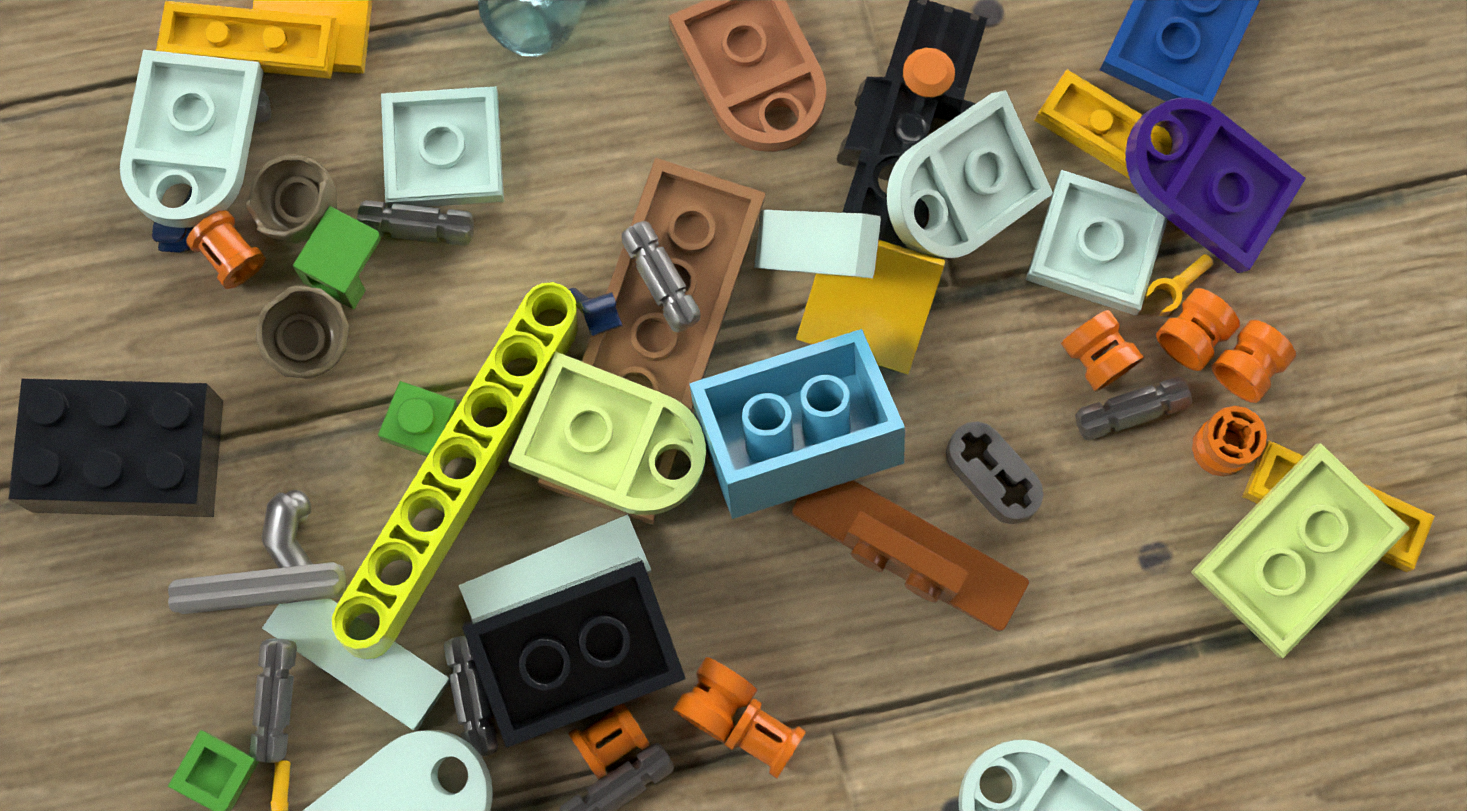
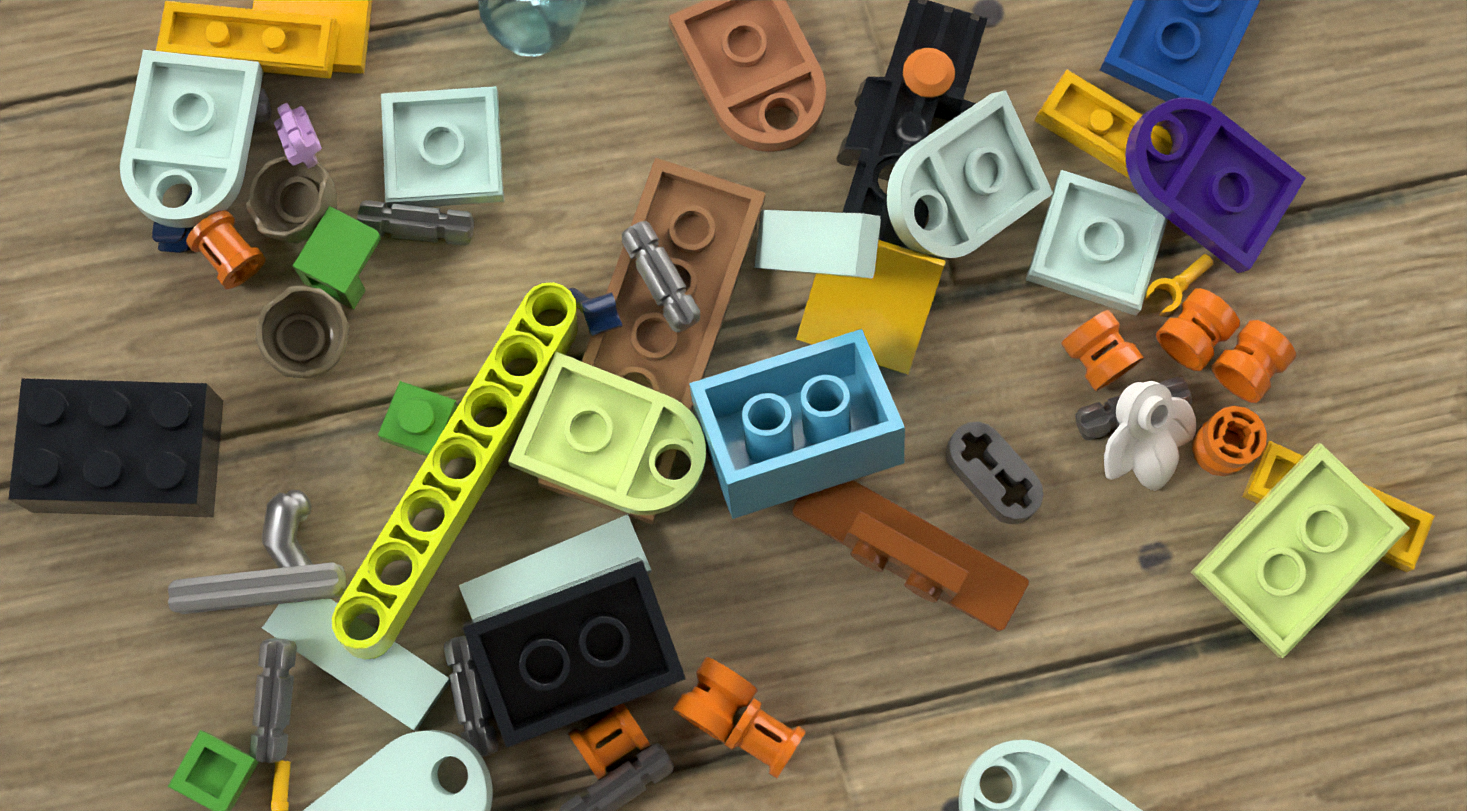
none -> lavender axle [274,103,322,169]
none -> white plate [1104,381,1196,491]

